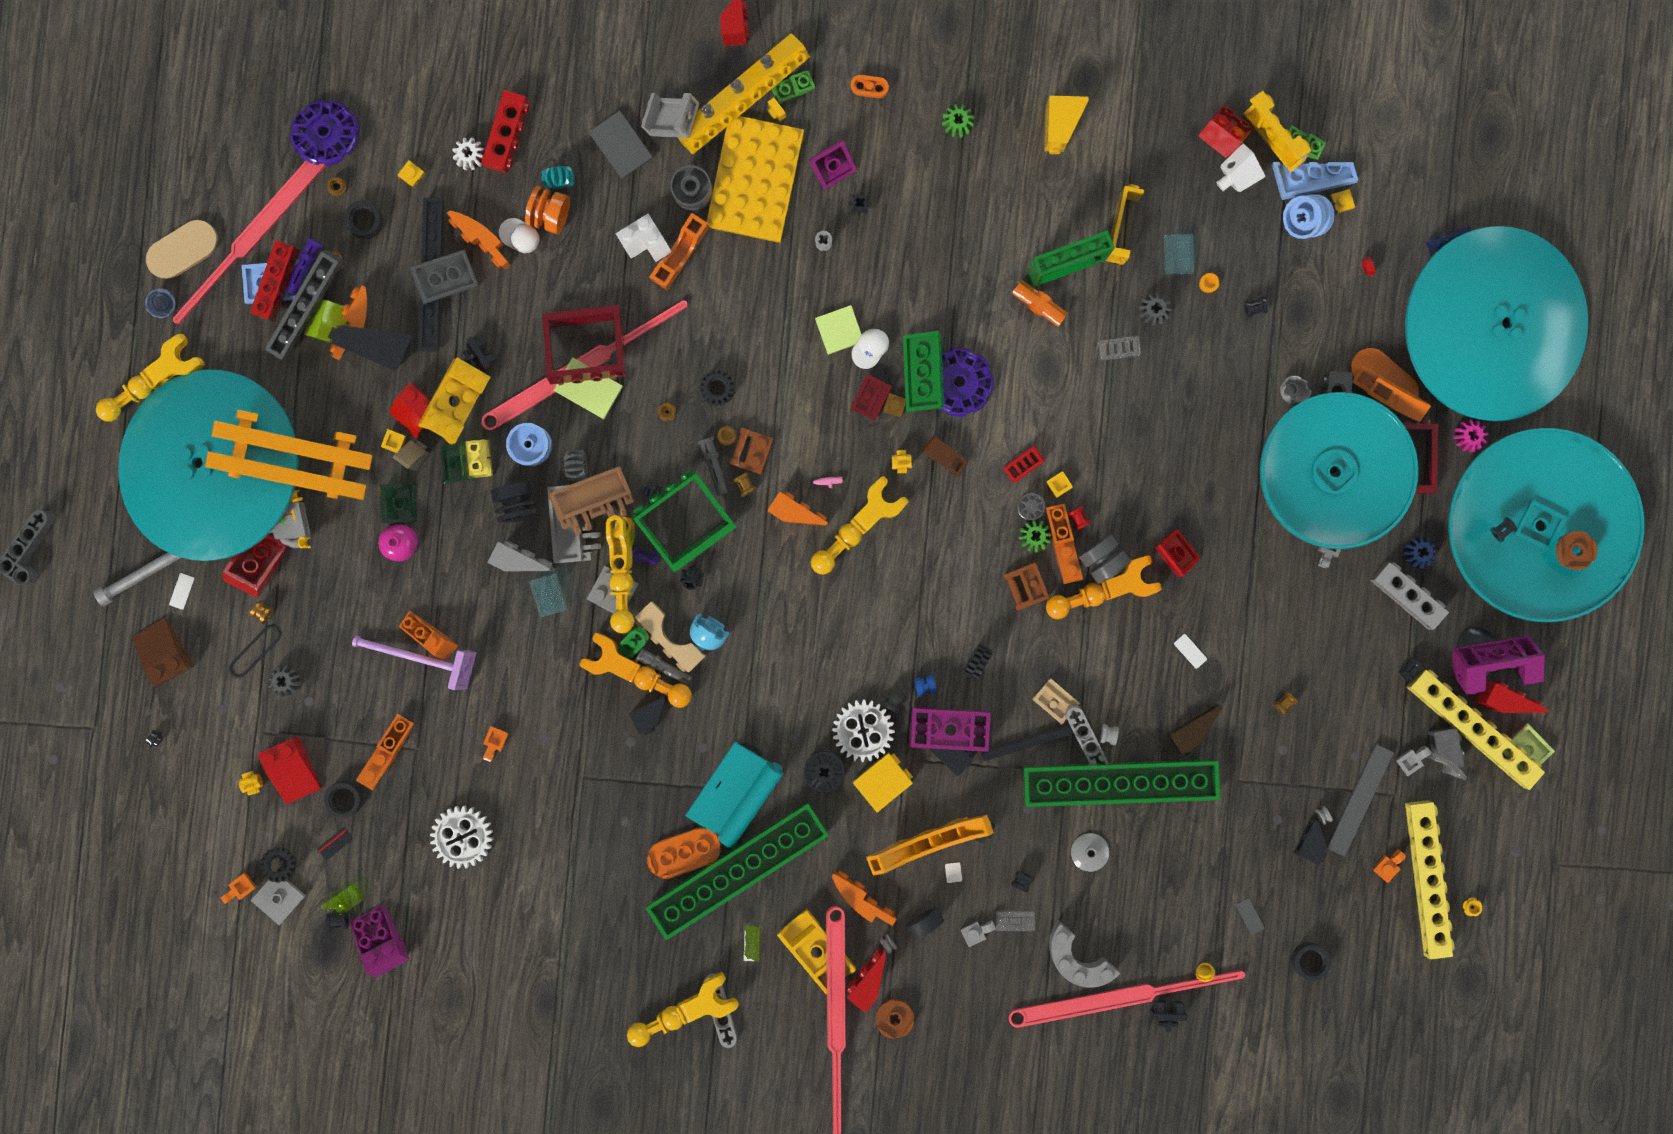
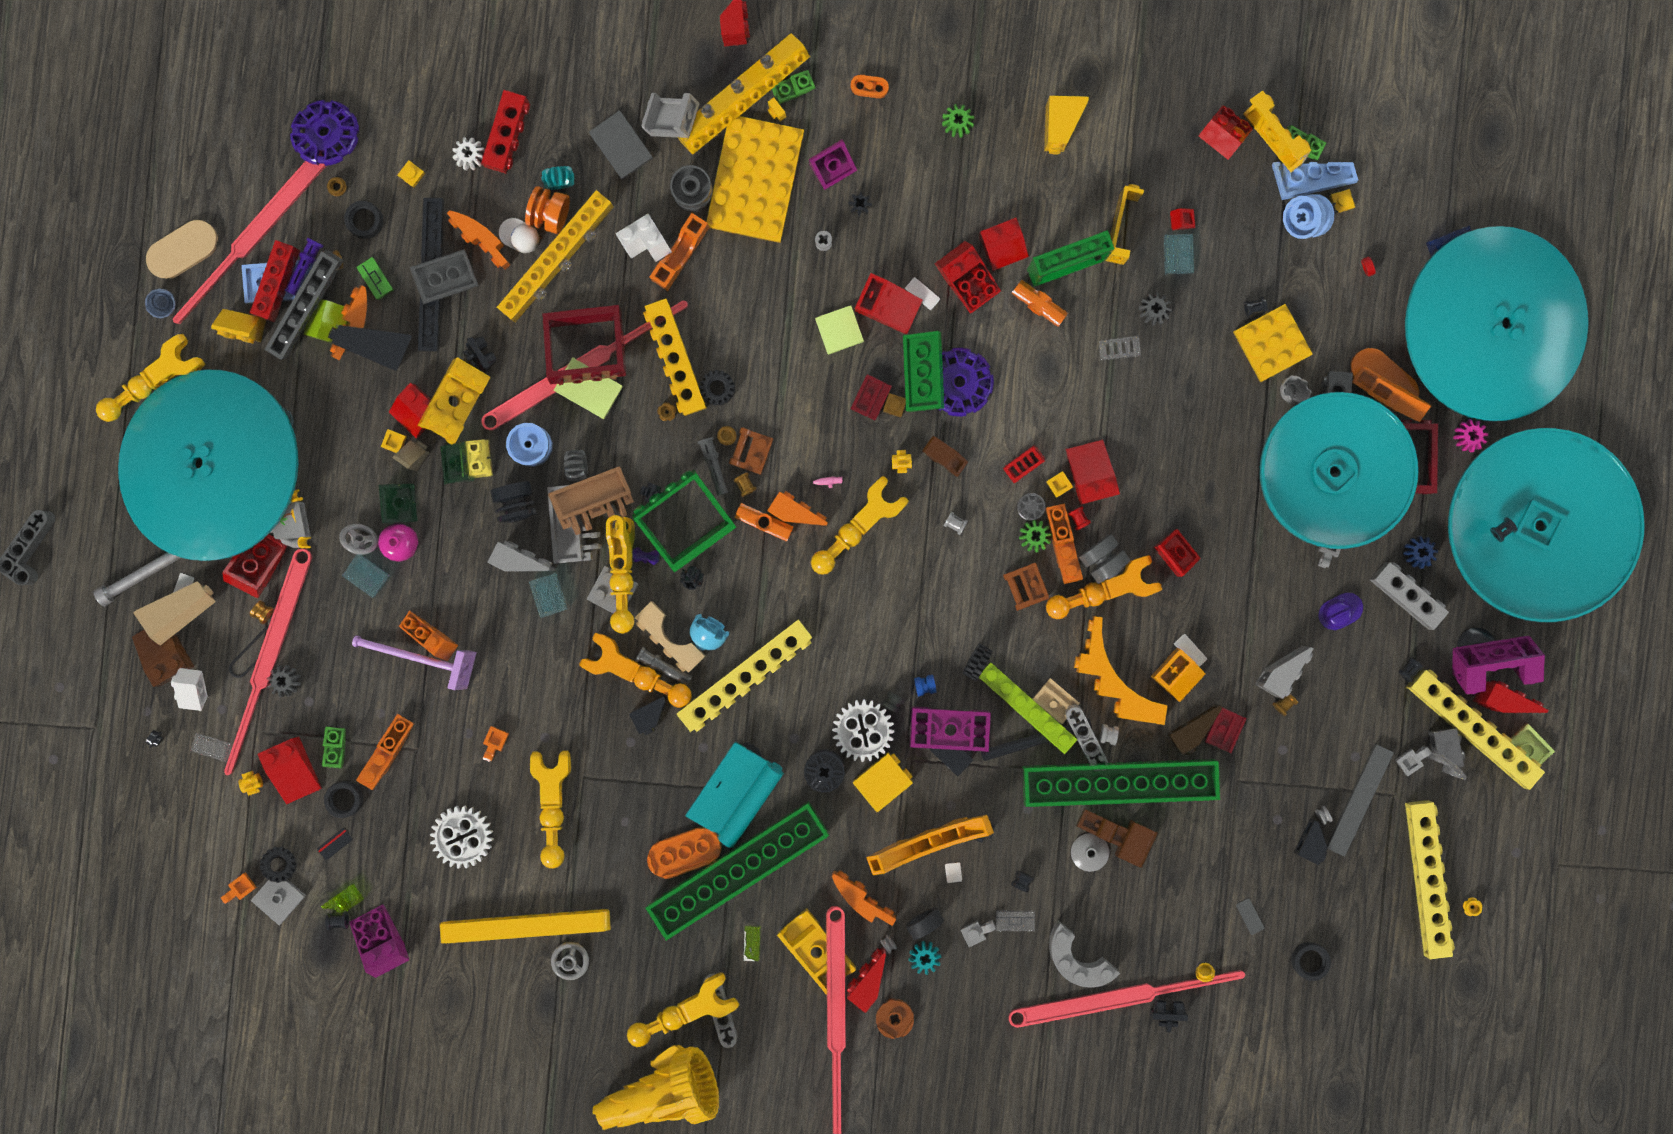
light orange fence [205,410,372,500] -> none
green plate [618,627,649,658] -> none
white cap [852,329,889,369] -> none
light orange tile [1199,273,1219,293] -> none
white torso [1216,144,1266,192] -> none
orange plate [1372,849,1406,883] -> none
dark orange plate [1556,531,1598,570] -> none
none -> tan slope [133,581,216,645]
none -> white brick [171,668,208,711]
none -> clear tile [190,733,232,762]
none -> yellow slope [211,309,266,344]
none -> coral piece [224,549,312,775]
none -> bright green slope [322,727,346,769]
none -> light grey piece [339,524,378,555]
none -> clear light blue plate [342,554,391,598]
none -> bright green tile [356,257,394,300]
none -> yellow beam [440,909,611,943]
none -> yellow piece [497,190,614,323]
none -> yellow piece [530,750,571,869]
none -> light grey piece [551,942,589,980]
none -> yellow cone [593,1045,719,1130]
none -> yellow brick [643,299,707,416]
none -> light yellow brick [677,619,813,732]
none -> orange piece [735,503,794,542]
none -> red slope [855,273,923,335]
none -> white sticker [905,277,940,310]
none -> teal gear [909,941,941,975]
none -> red slope [934,241,1001,314]
none -> light grey bush [943,511,968,535]
none -> red slope [979,218,1029,271]
none -> lime plate [979,663,1077,754]
none -> red slope [1065,440,1120,505]
none -> light orange arch [1074,616,1167,725]
none -> reddish brown plate [1076,809,1158,868]
none -> light orange slope [1151,648,1205,702]
none -> red slope [1170,208,1196,230]
none -> dark red plate [1204,708,1247,753]
none -> yellow plate [1233,304,1313,382]
none -> light grey slope [1255,646,1313,699]
none -> dark purple piece [1318,593,1363,630]

